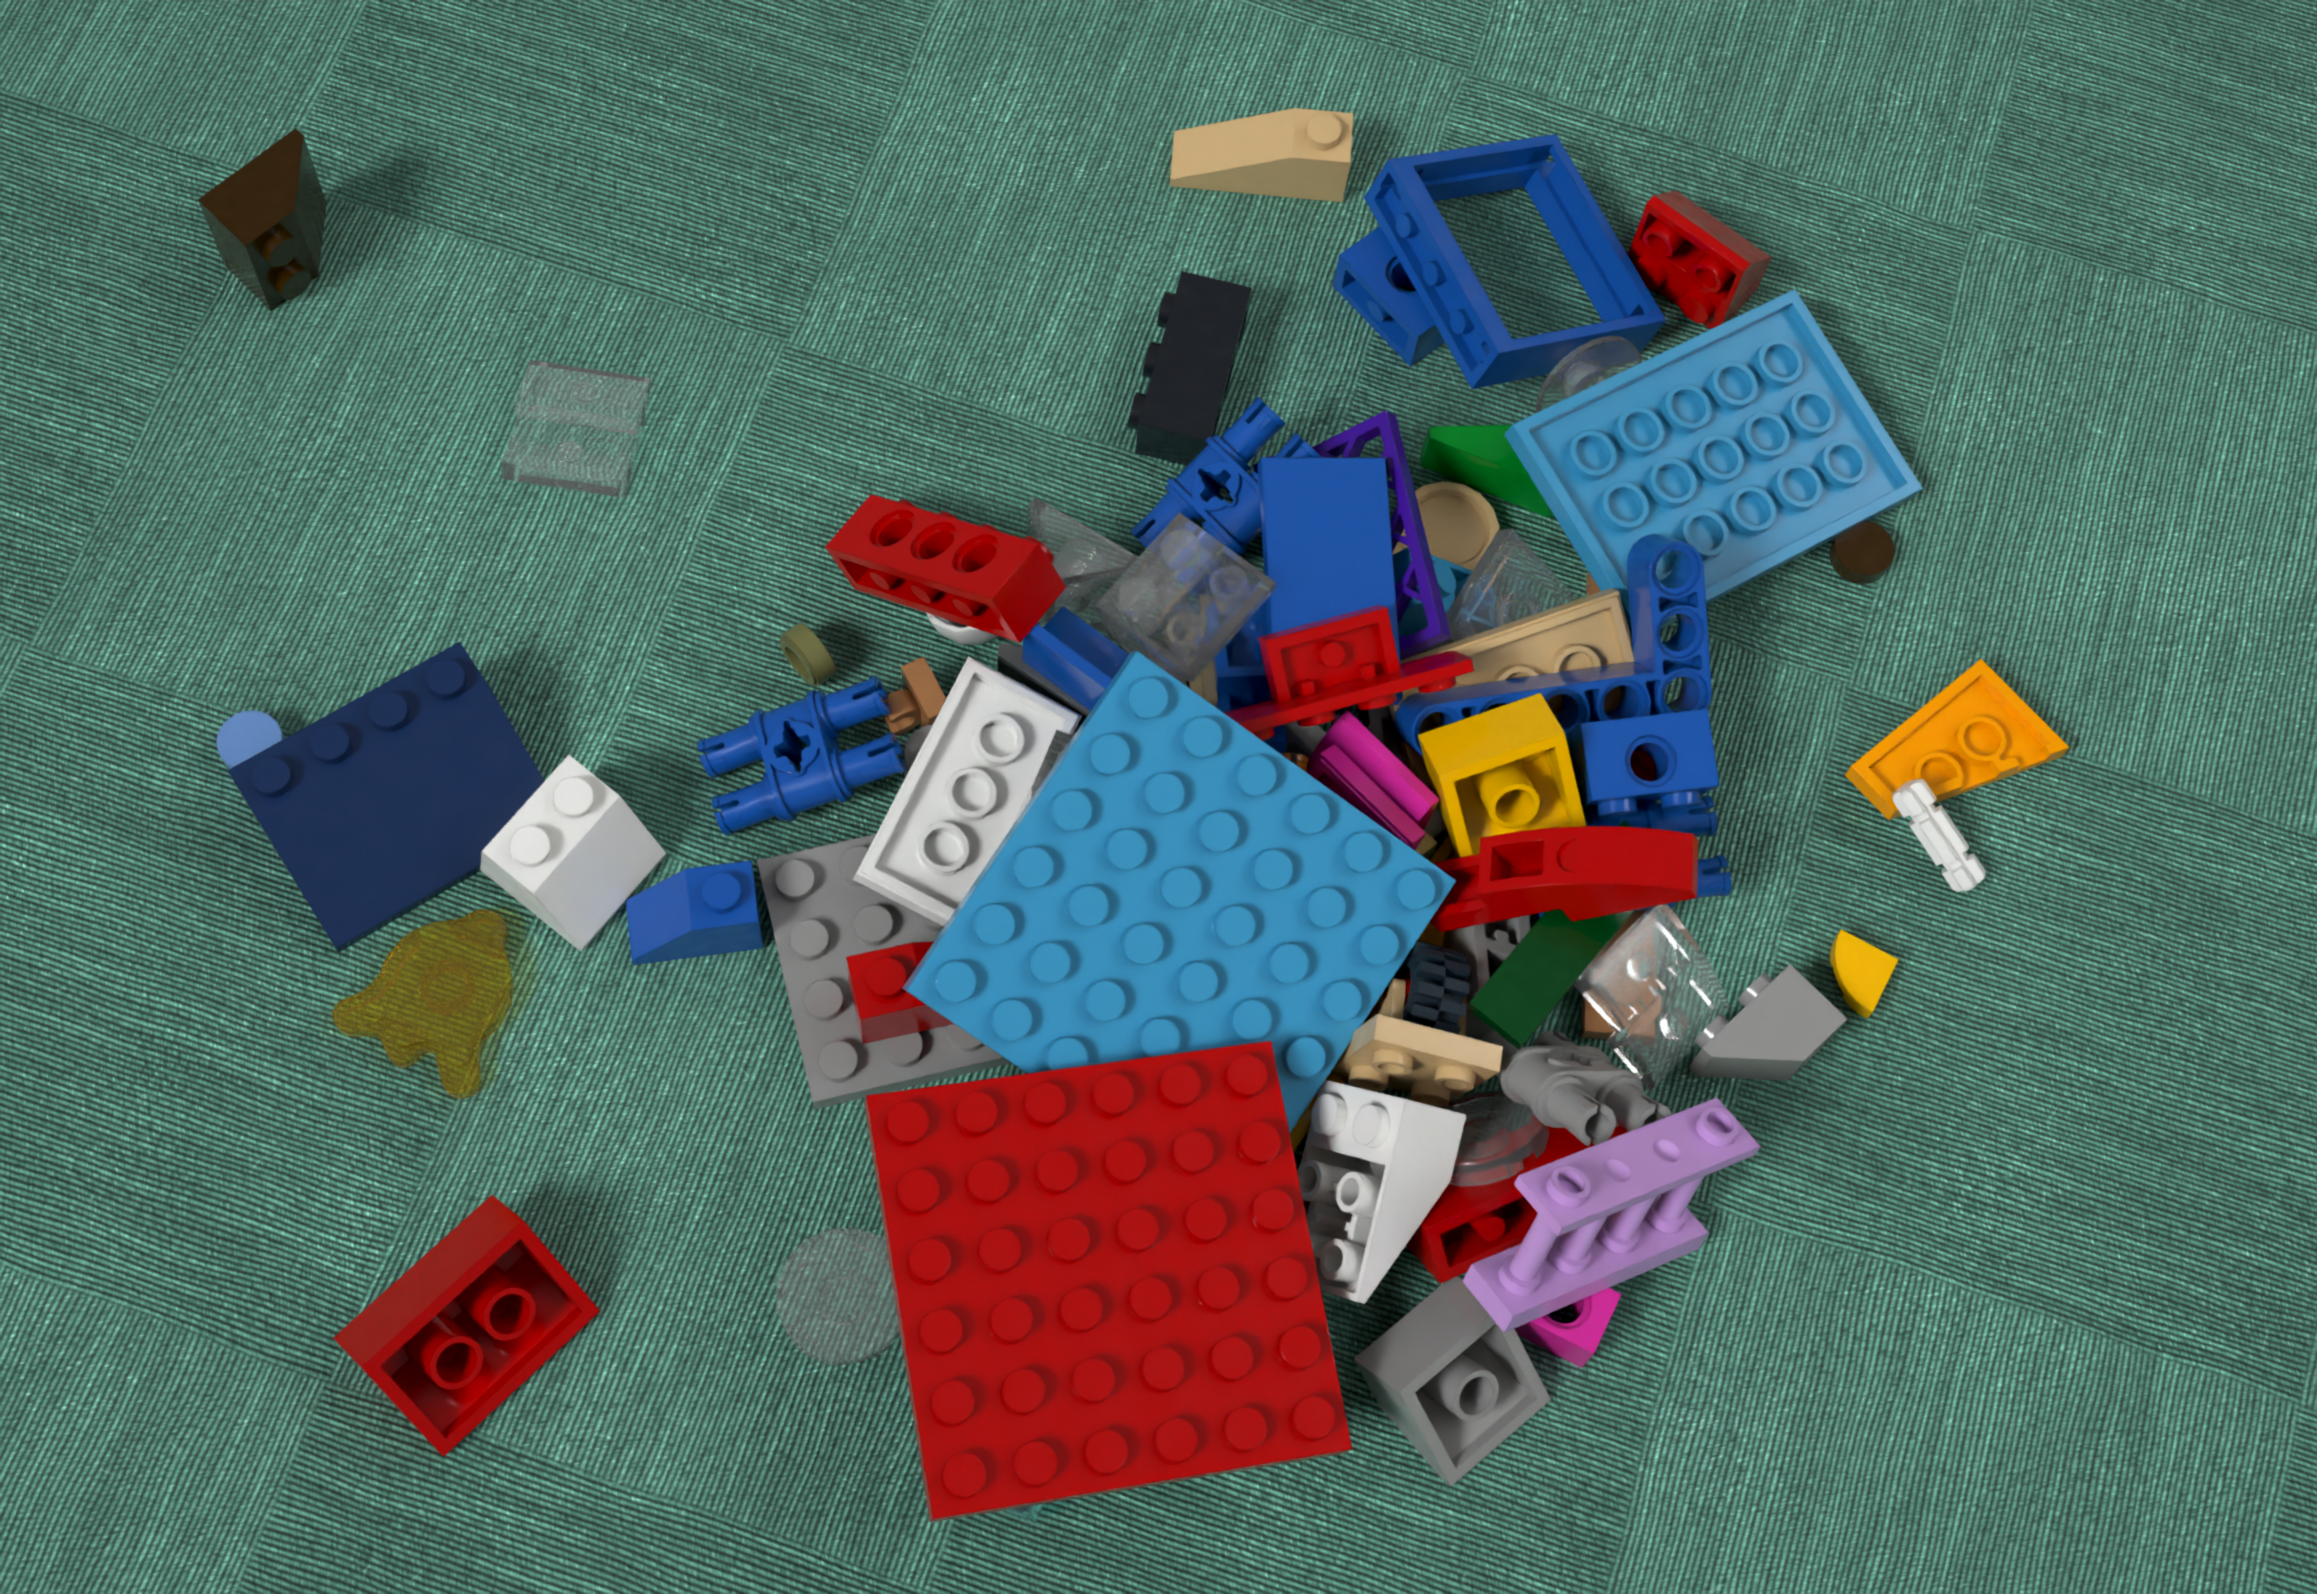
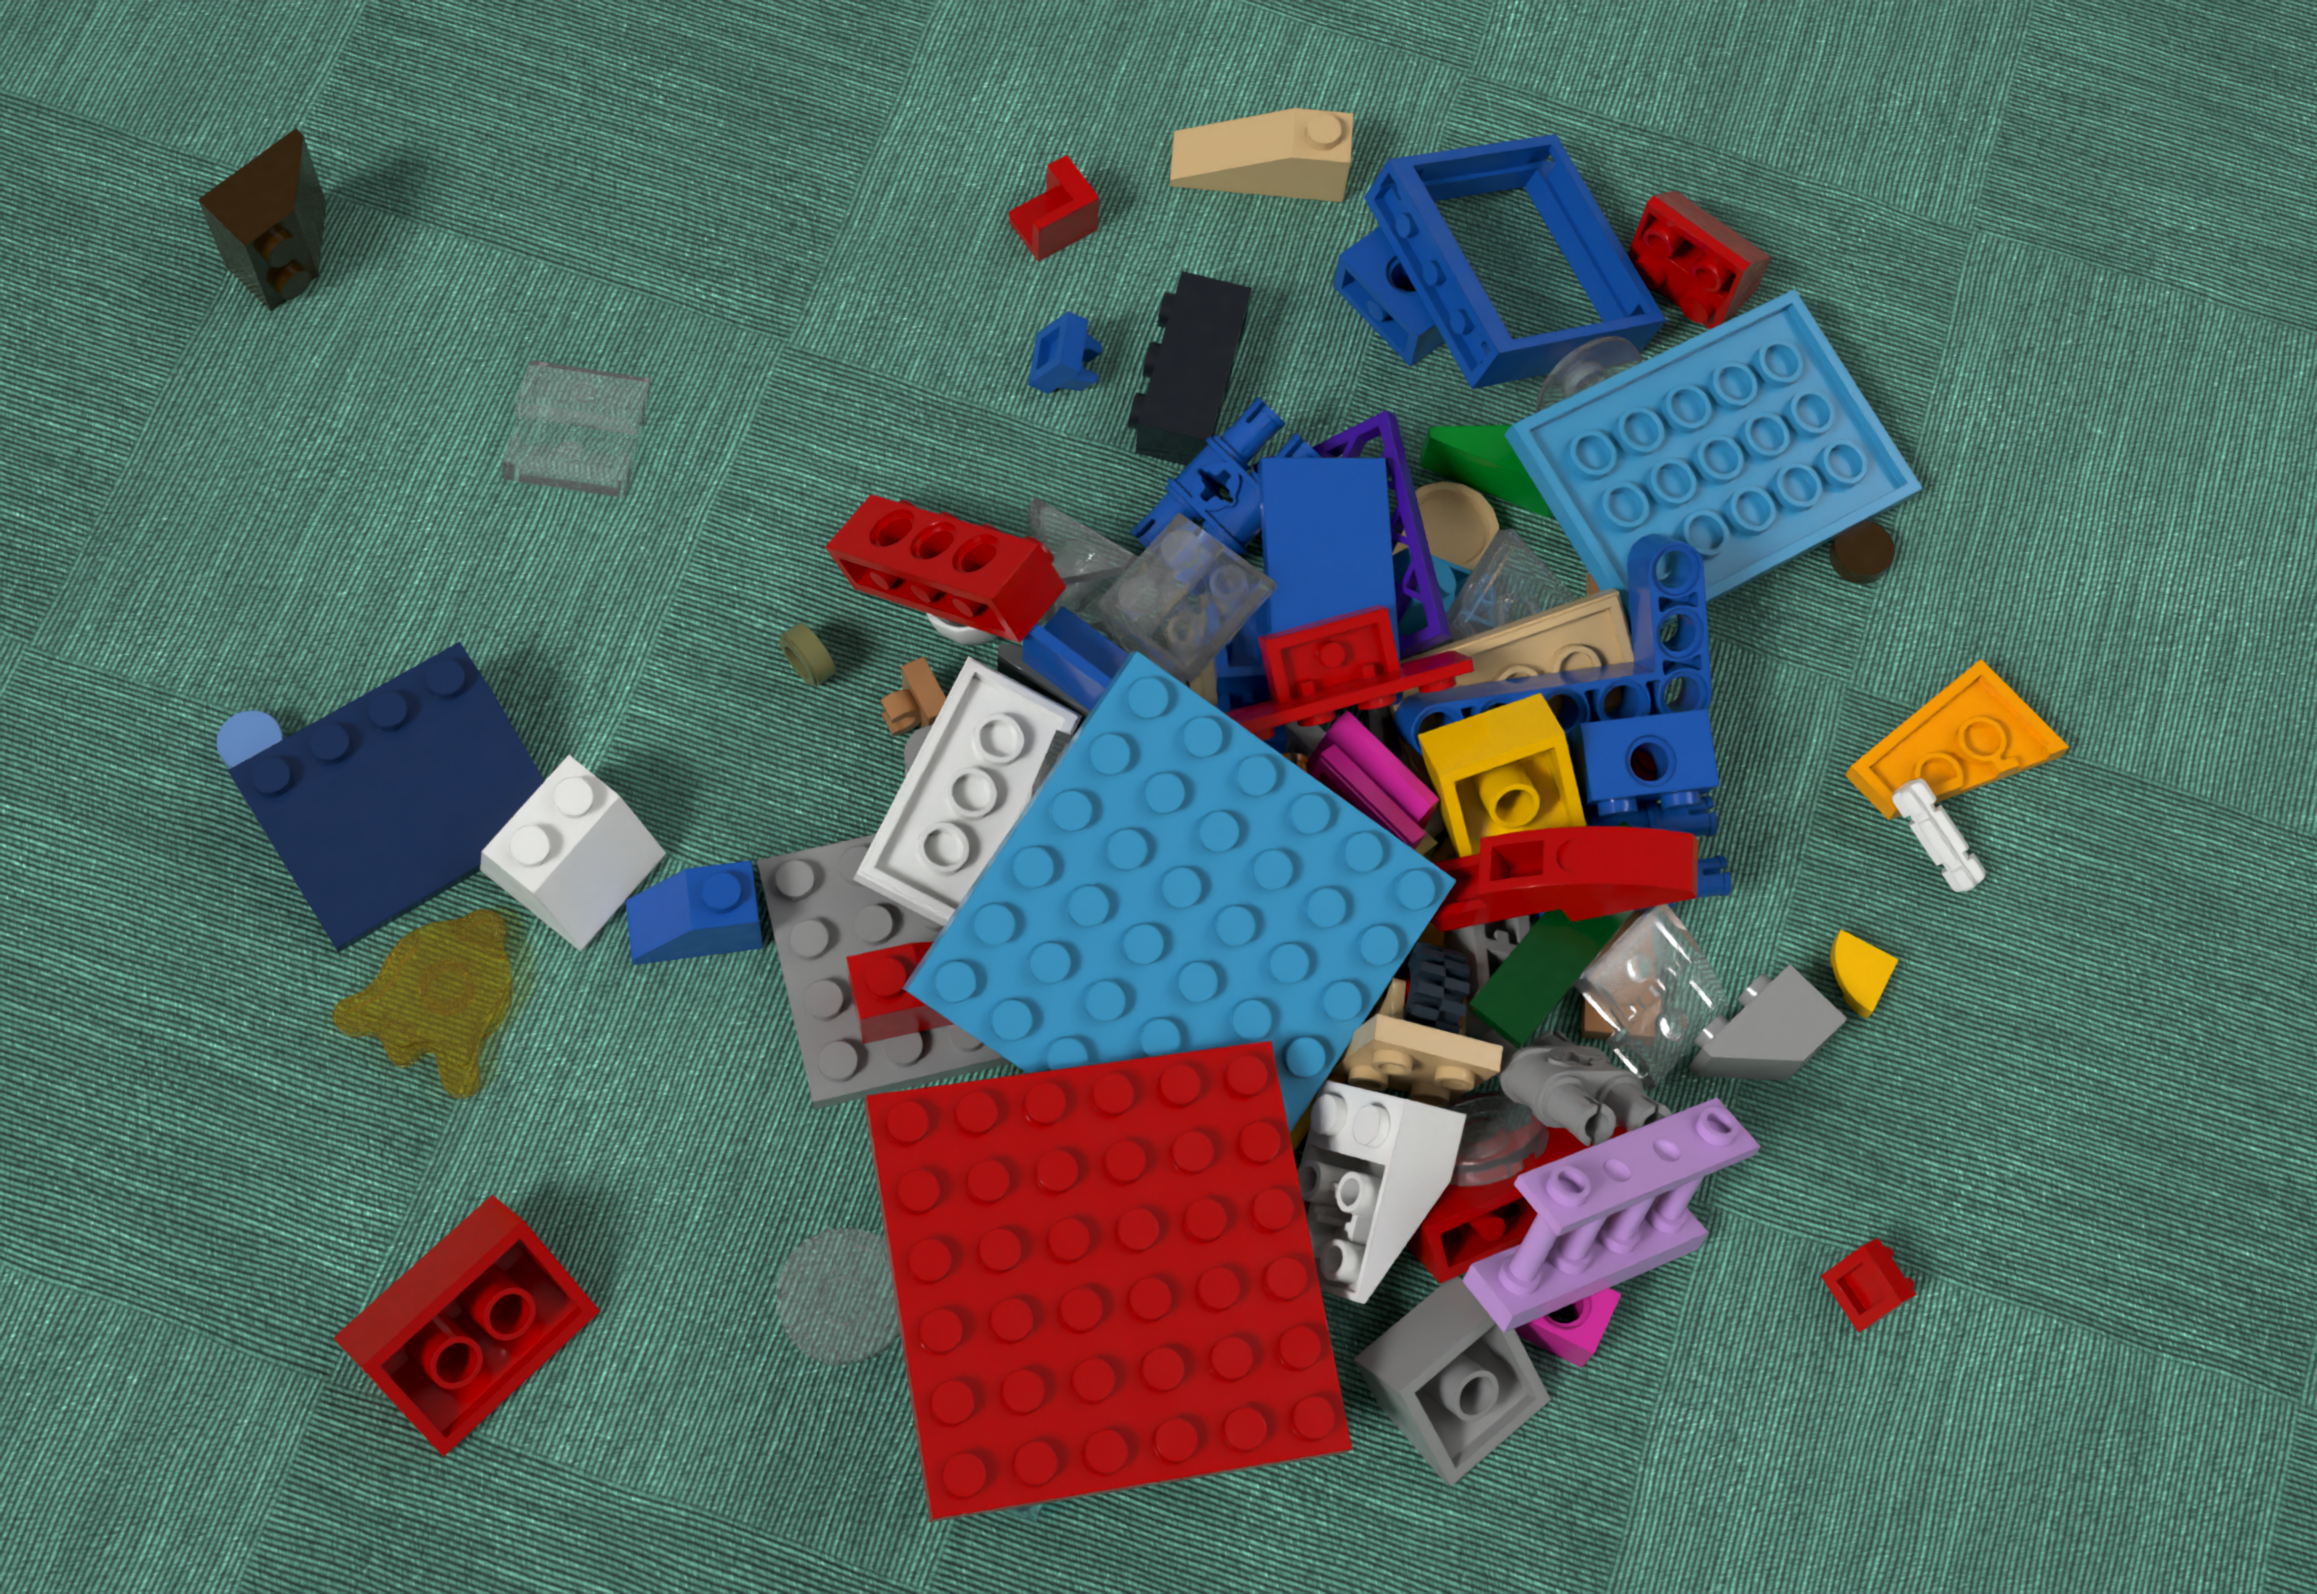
blue pin [698,675,907,836] -> none
none -> red panel [1009,155,1100,262]
none -> blue tile [1028,311,1102,394]
none -> red tile [1821,1238,1917,1333]

